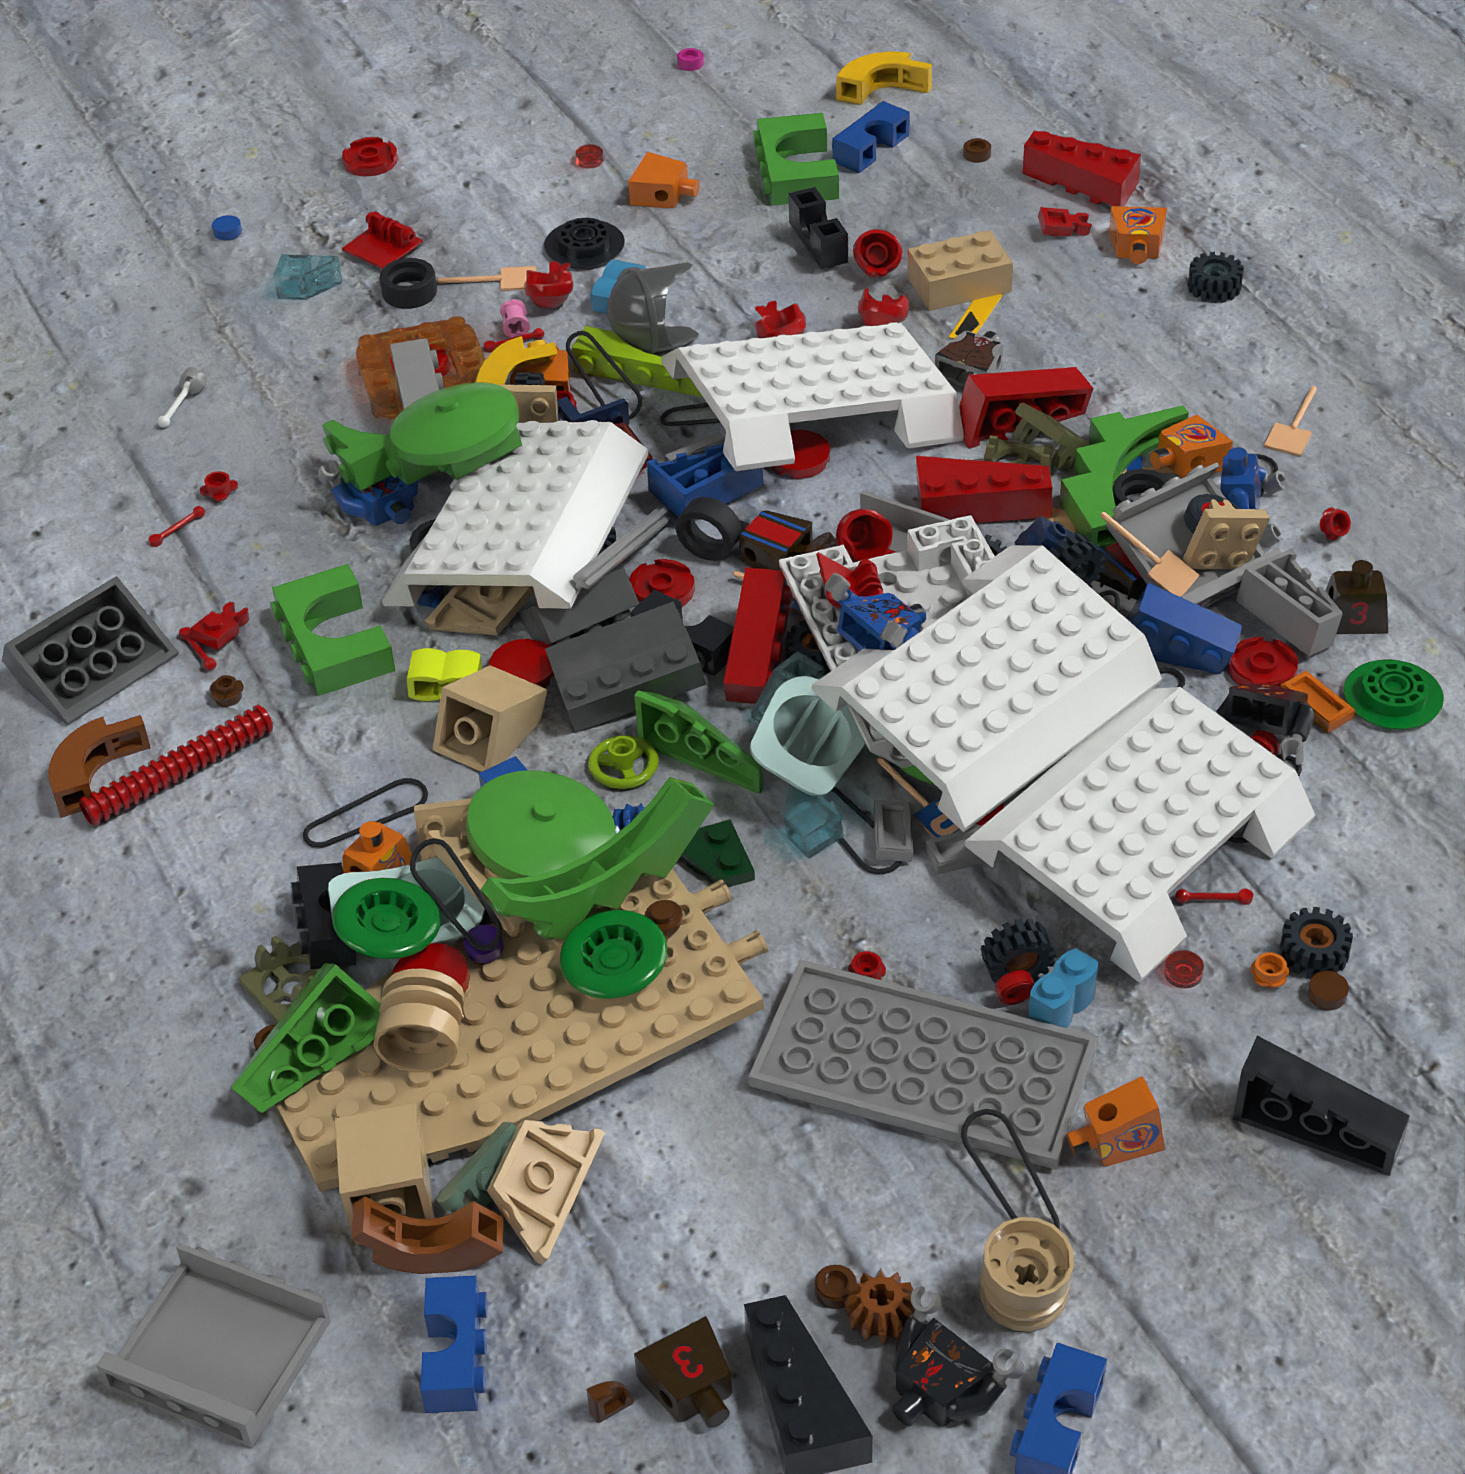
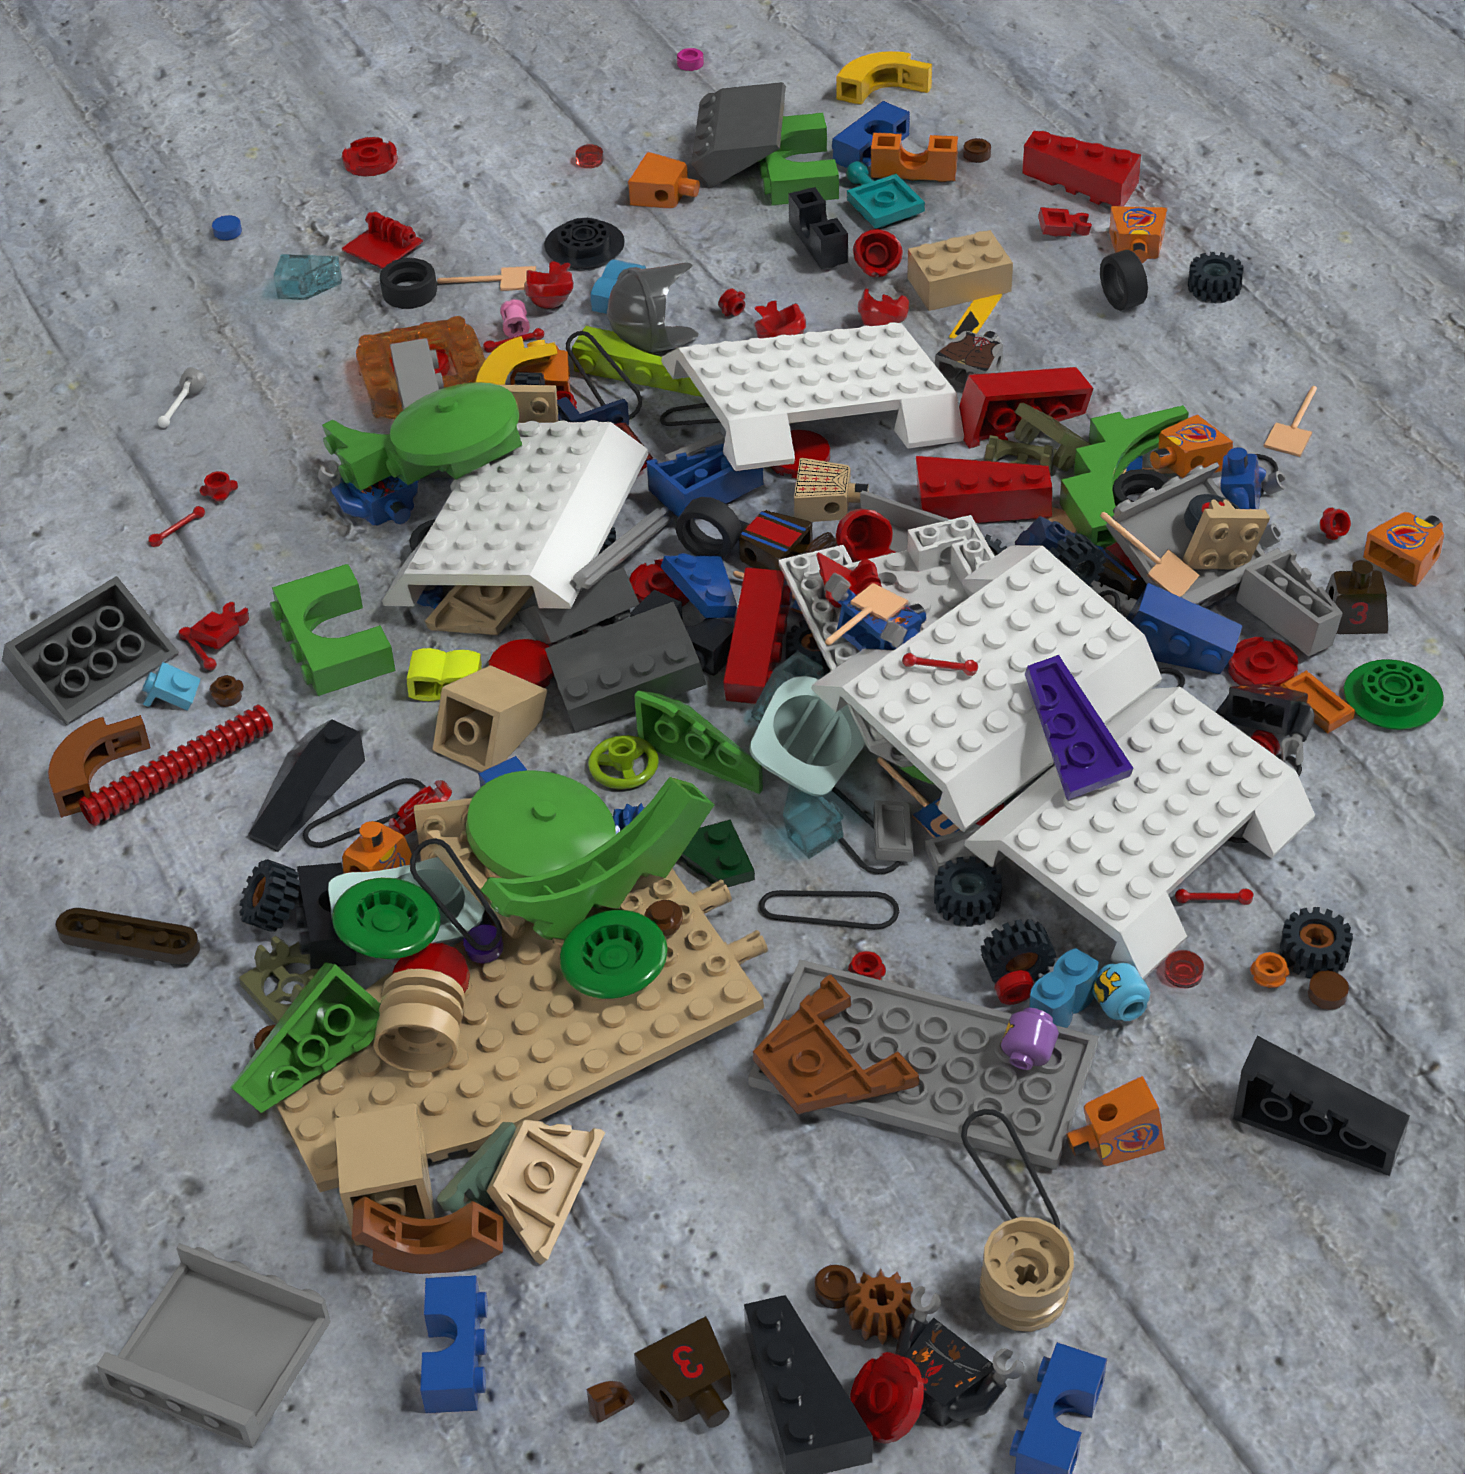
none -> dark brown plate [55,908,200,964]
none -> medium azure bracket [142,662,201,711]
none -> black bush [239,859,300,932]
none -> black wedge [249,719,365,852]
none -> red tile [388,780,452,836]
none -> blue wing [661,553,737,618]
none -> dark grey slope [691,82,786,188]
none -> red plate [718,288,746,317]
none -> dark orange wing [753,974,919,1114]
none -> black piece [759,890,899,930]
none -> tan torso [794,458,869,522]
none -> light nougat piece [825,583,908,645]
none -> teal plate [846,161,925,229]
none -> red tile [850,1352,924,1444]
none -> orange arch [871,133,958,182]
none -> red hinge [902,653,978,676]
none -> black bush [934,856,1002,927]
none -> medium lavender head [1001,1008,1059,1070]
none -> dark purple wing [1025,655,1134,800]
none -> medium azure head [1092,963,1150,1021]
none -> black tyre [1100,250,1148,311]
none -> orange torso [1363,512,1444,587]

